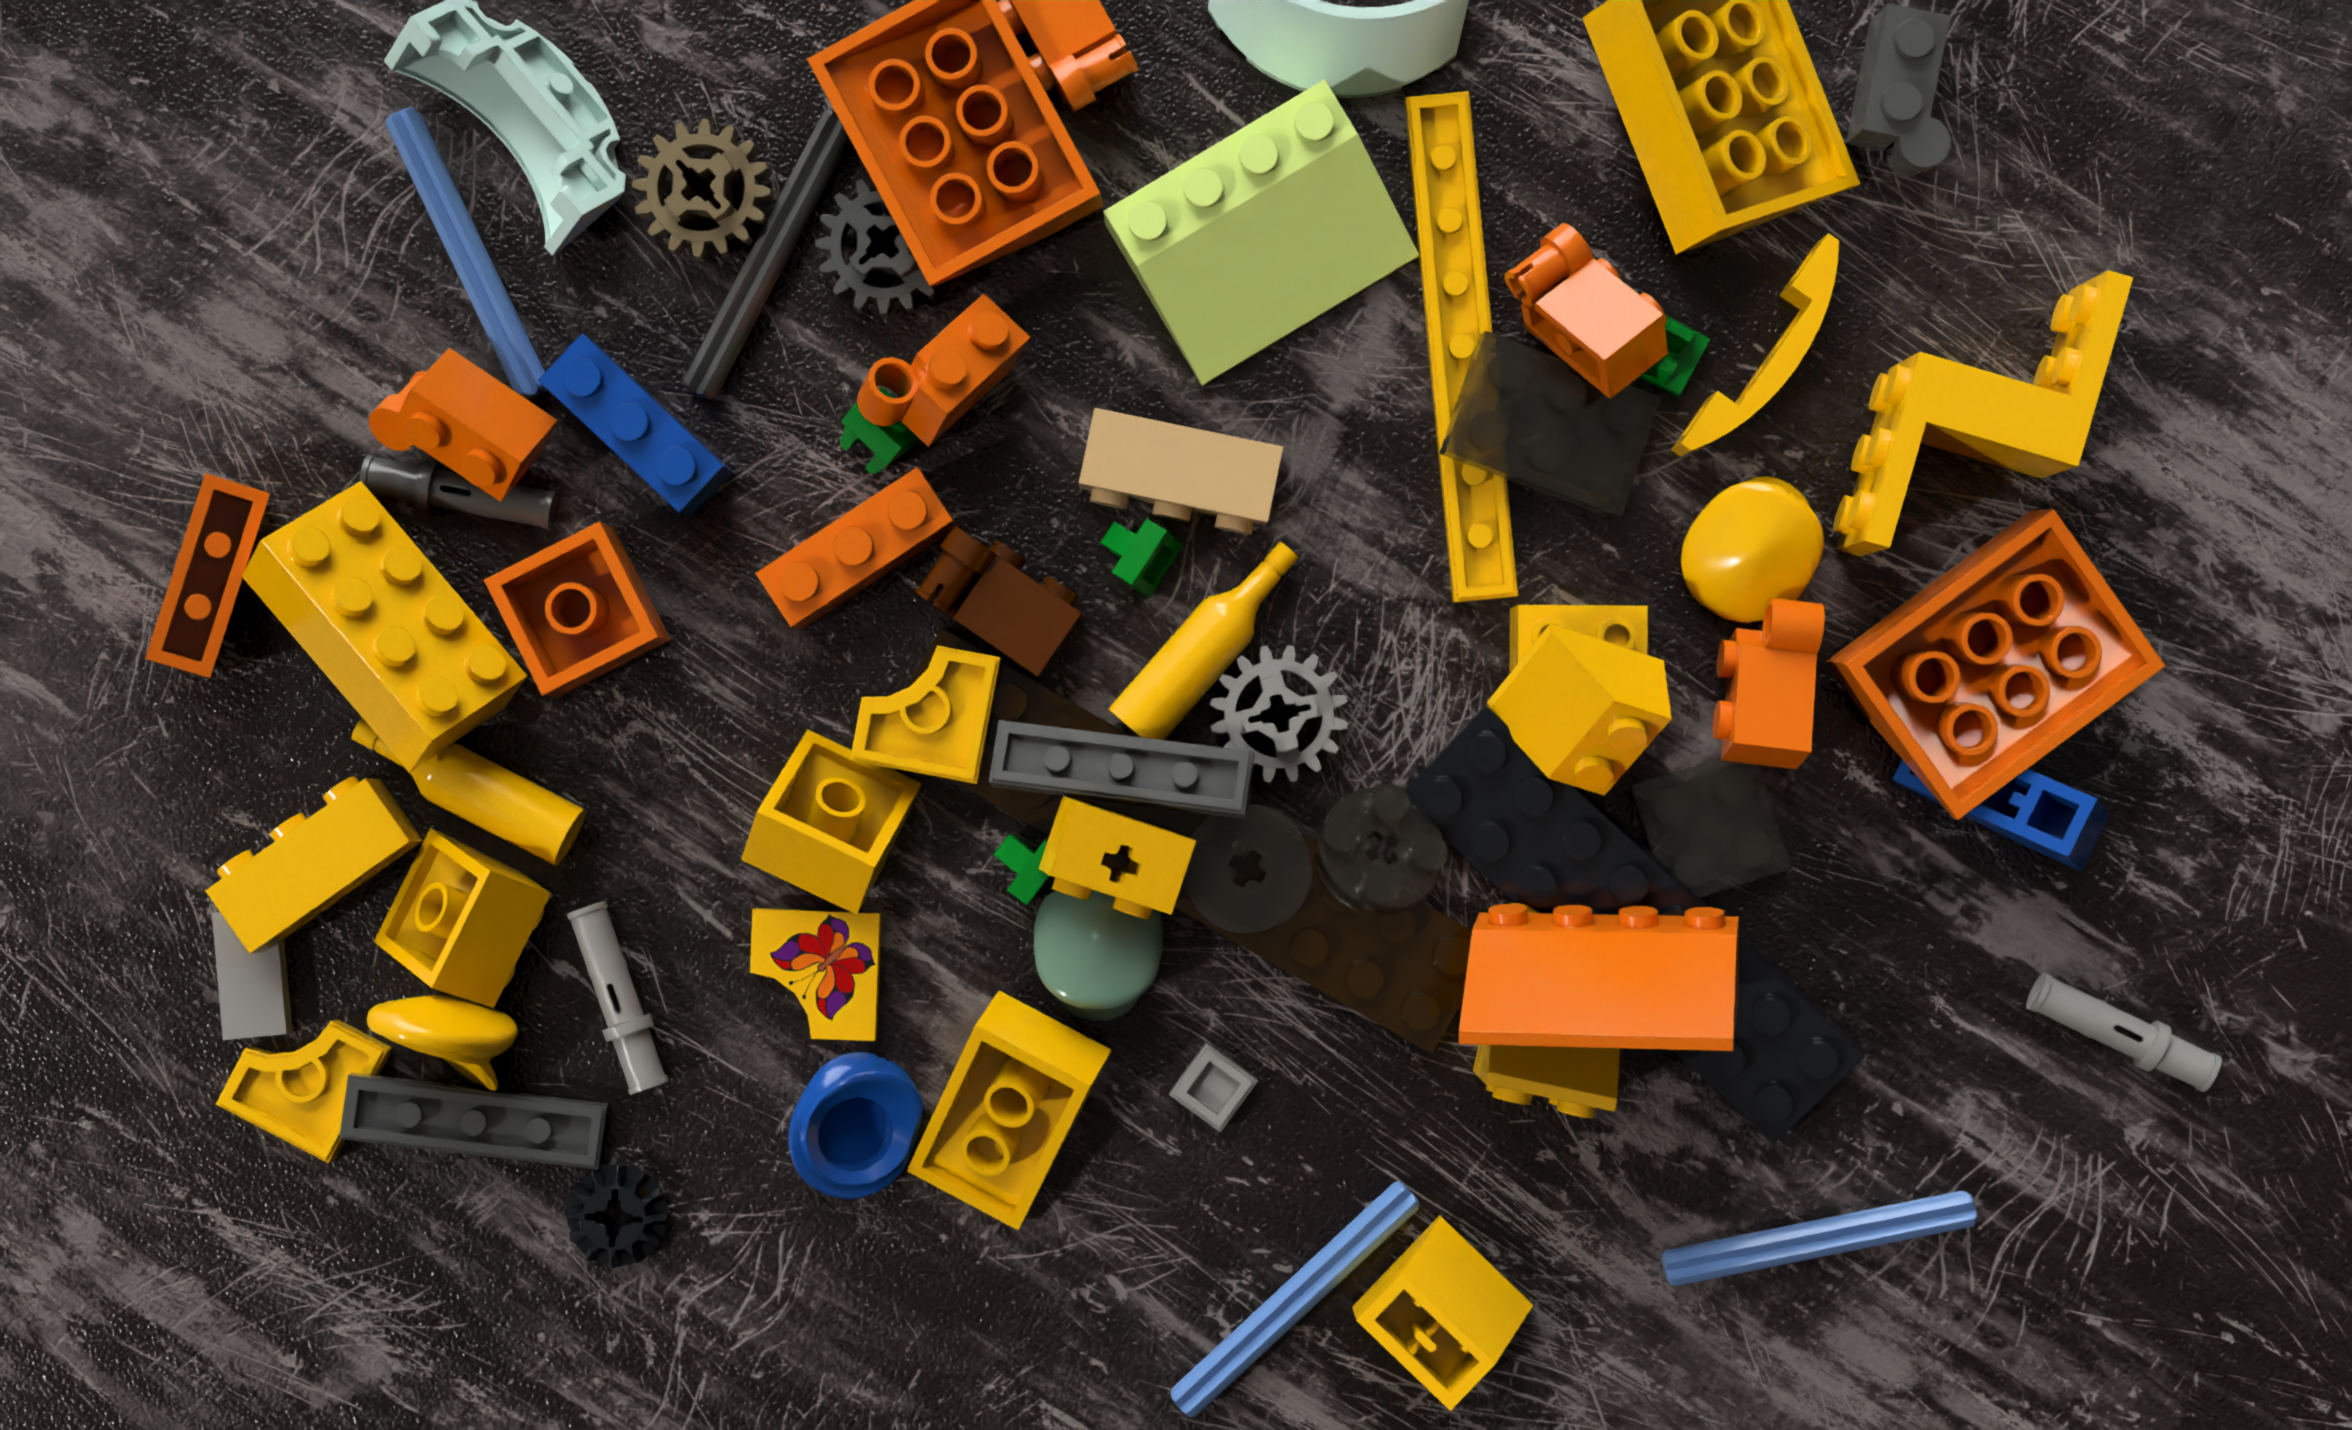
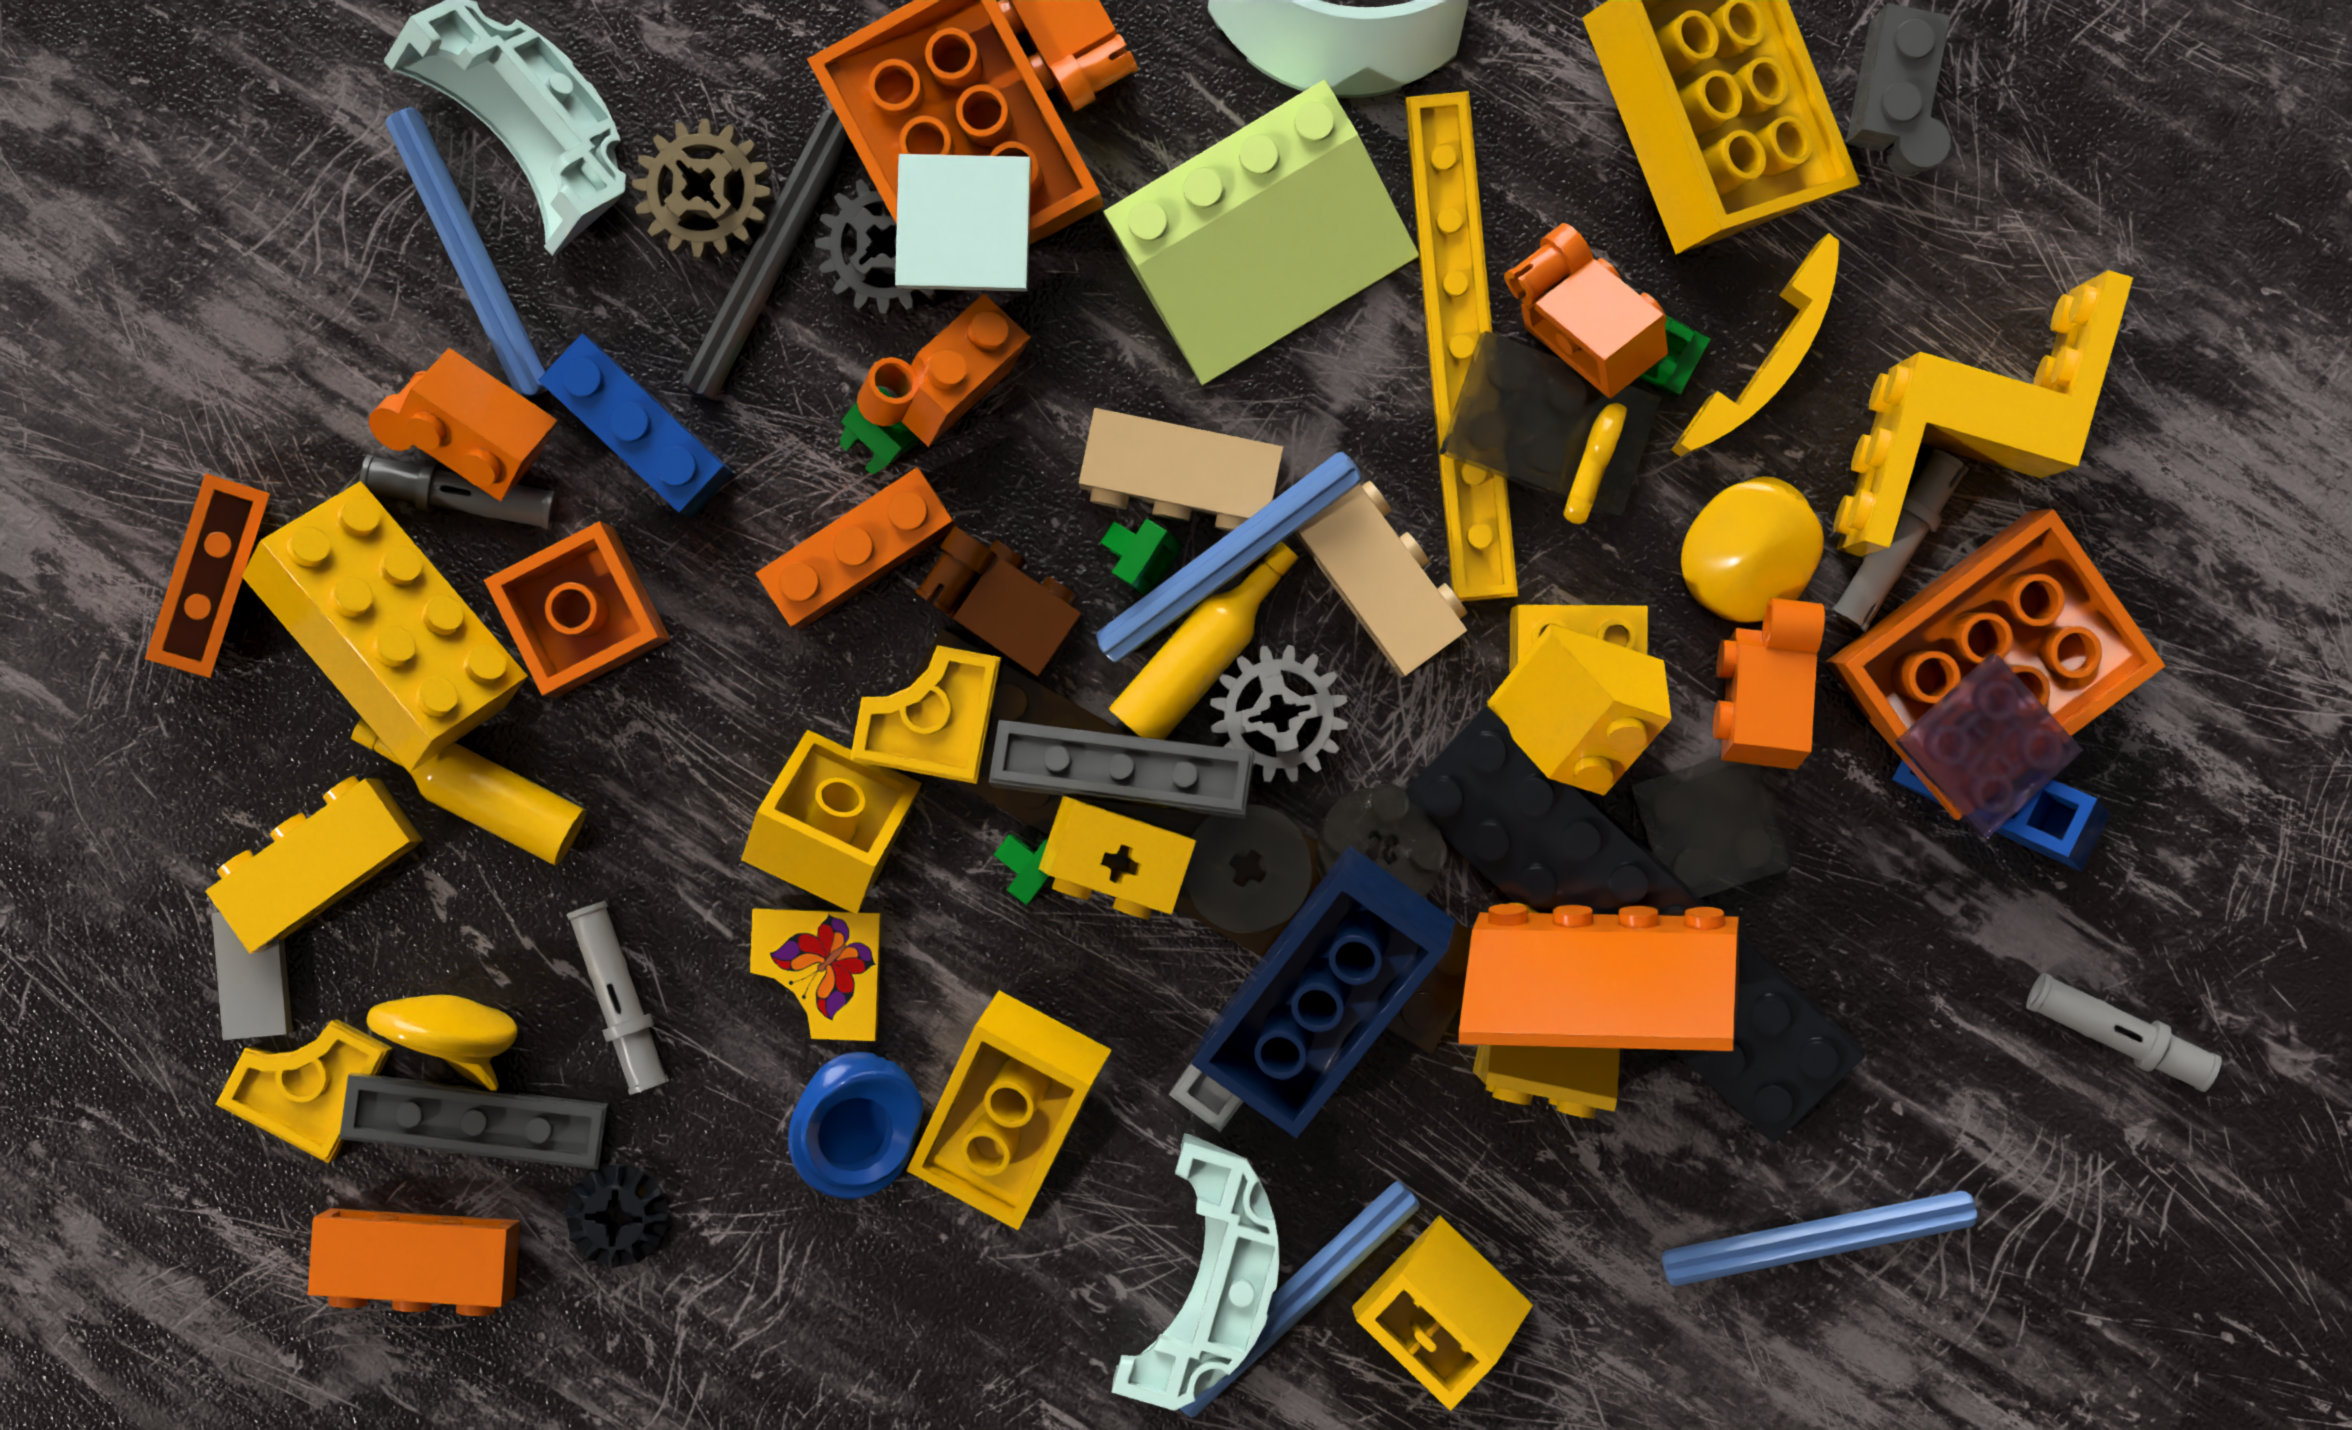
yellow slope [373,828,551,1008] -> none
sand green piece [1034,889,1164,1021] -> none
none -> orange brick [308,1208,520,1316]
none -> light aqua tile [895,154,1031,291]
none -> medium blue axle [1096,452,1362,662]
none -> light aqua windscreen [1112,1133,1279,1411]
none -> dark blue brick [1191,845,1456,1139]
none -> tan brick [1294,480,1468,678]
none -> yellow piece [1563,402,1627,524]
none -> light grey pin [1831,448,1969,632]
none -> tile [1895,654,2083,838]

